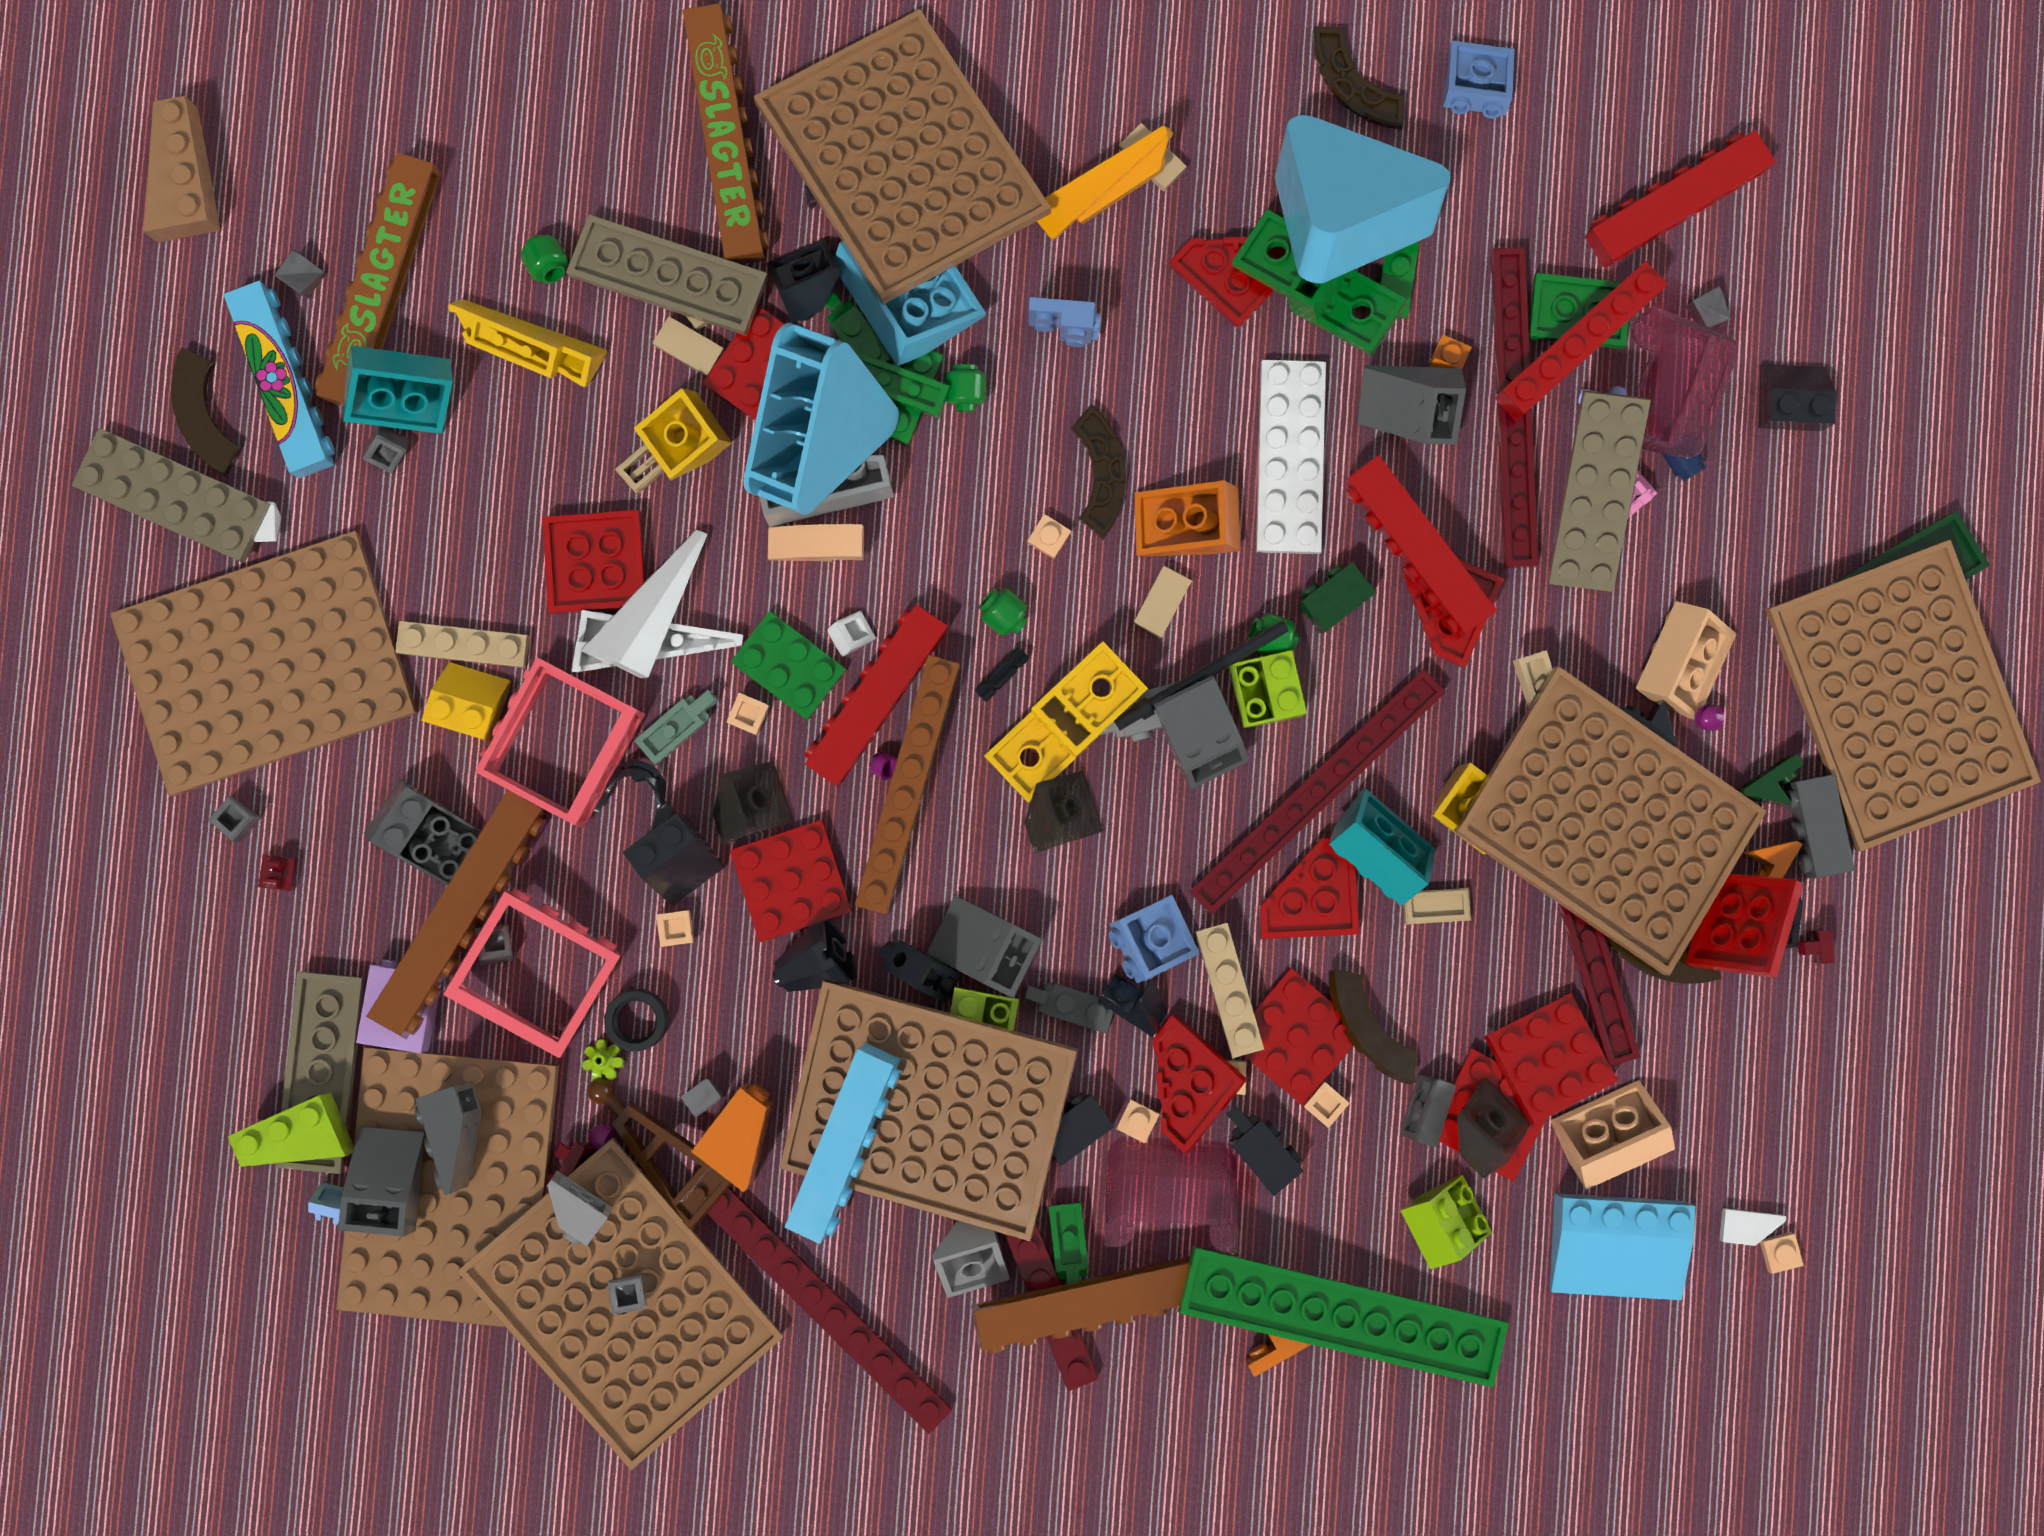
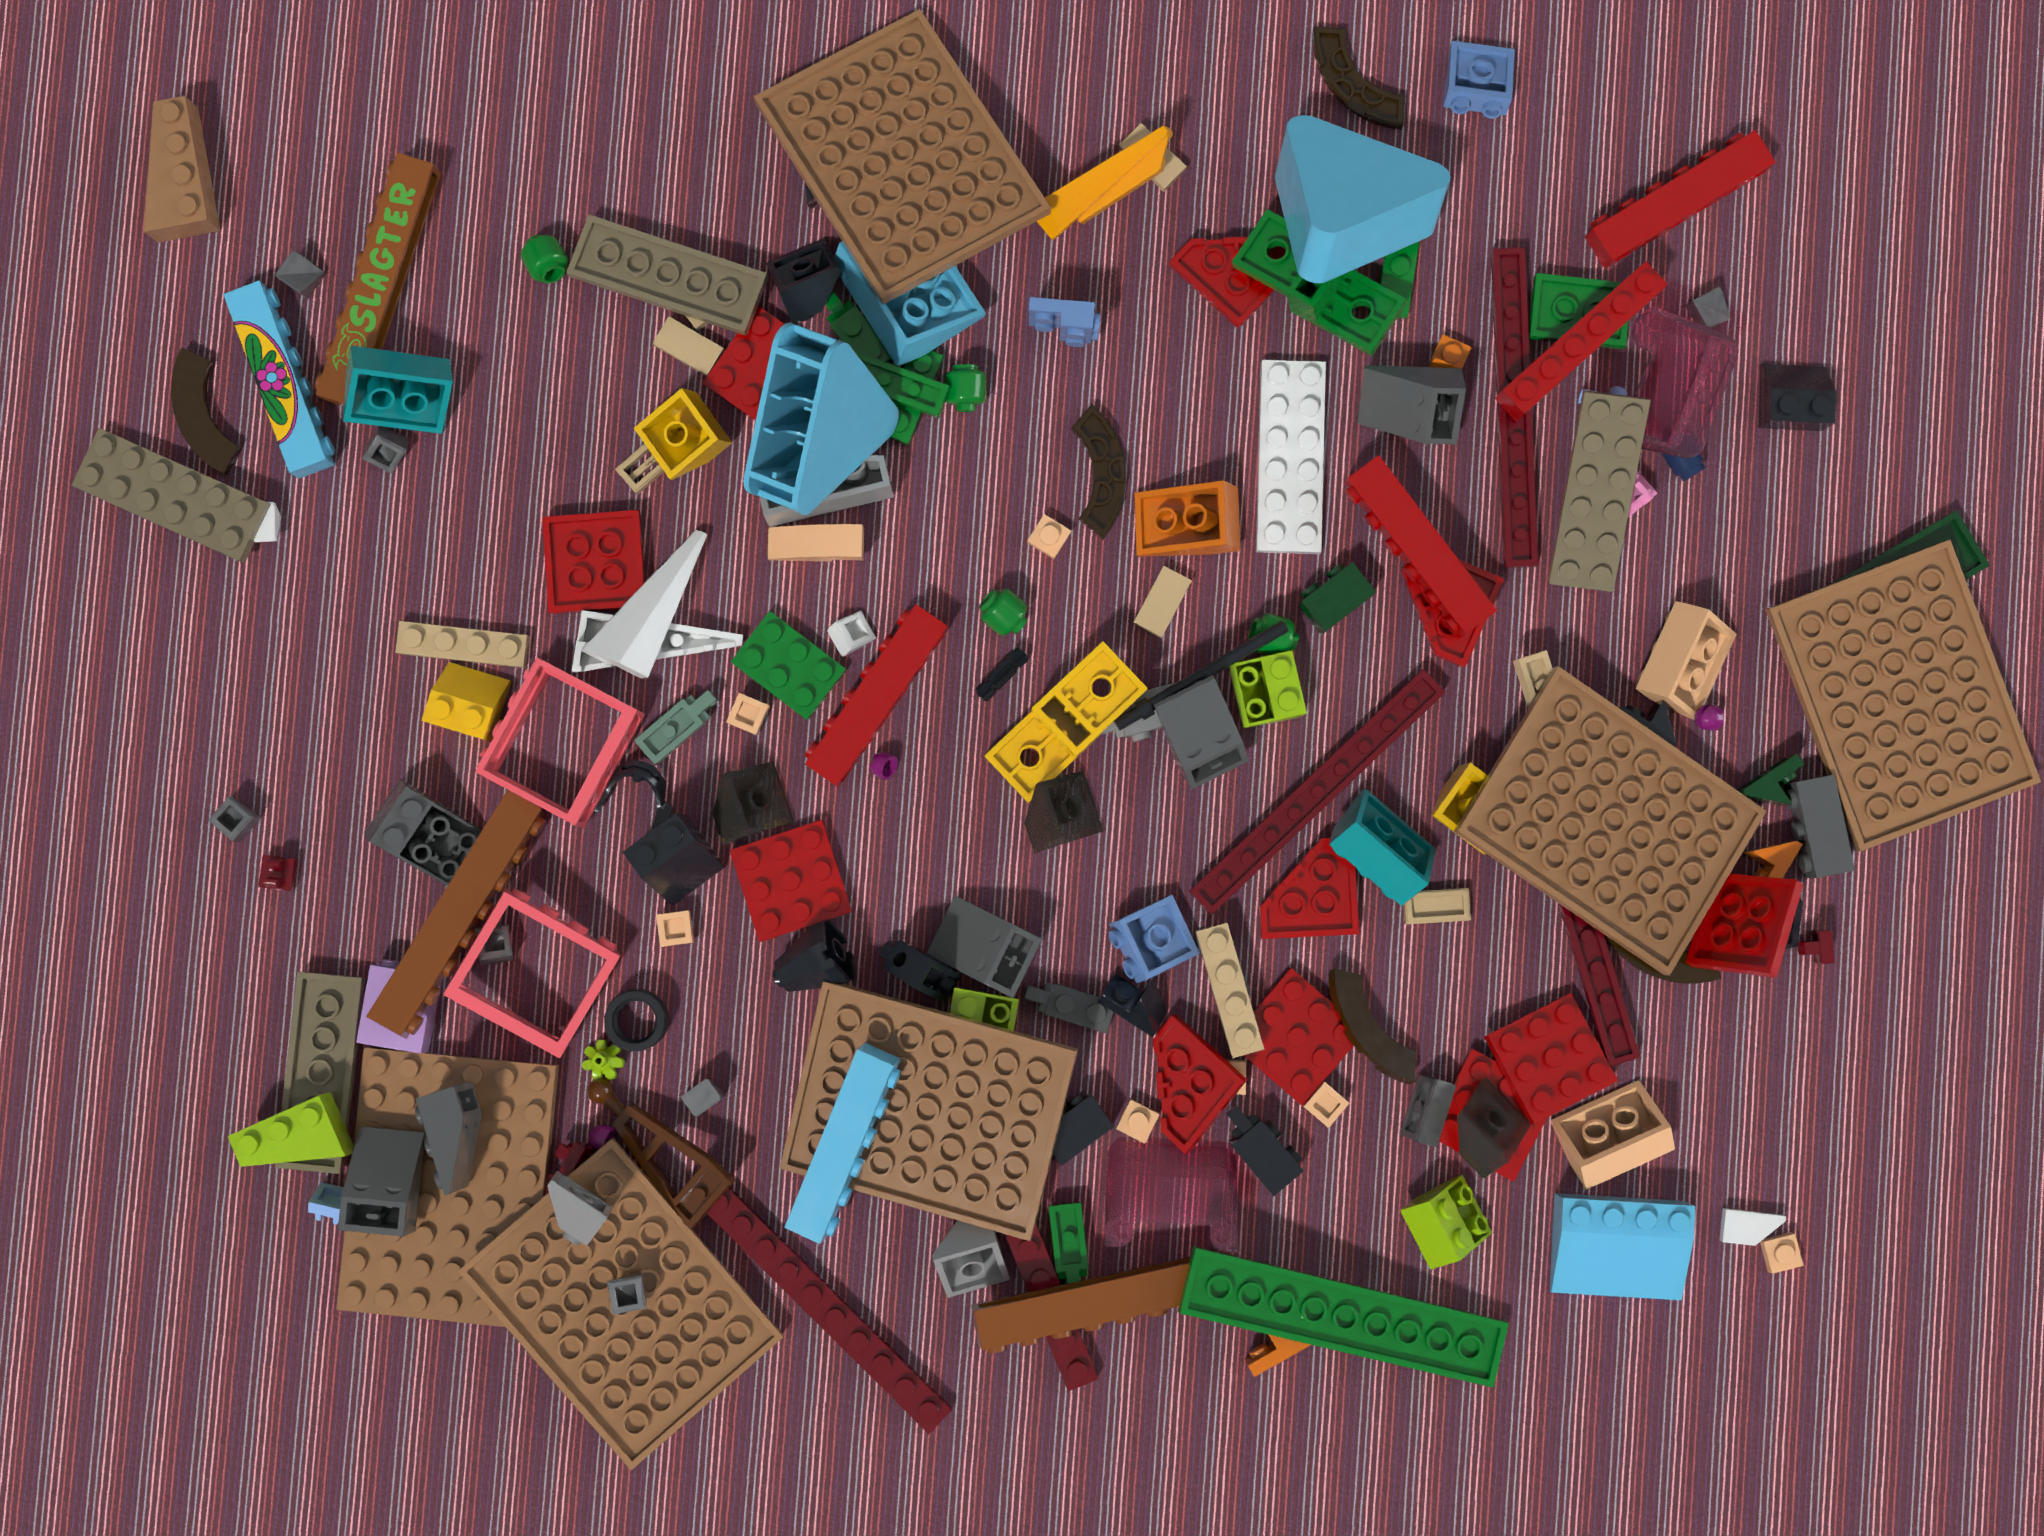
medium nougat plate [110,531,418,796] -> none
yellow wedge [448,300,607,387] -> none
dark orange brick [682,3,770,265] -> none
orange slope [691,1083,773,1192] -> none
dark orange brick [854,655,960,915] -> none

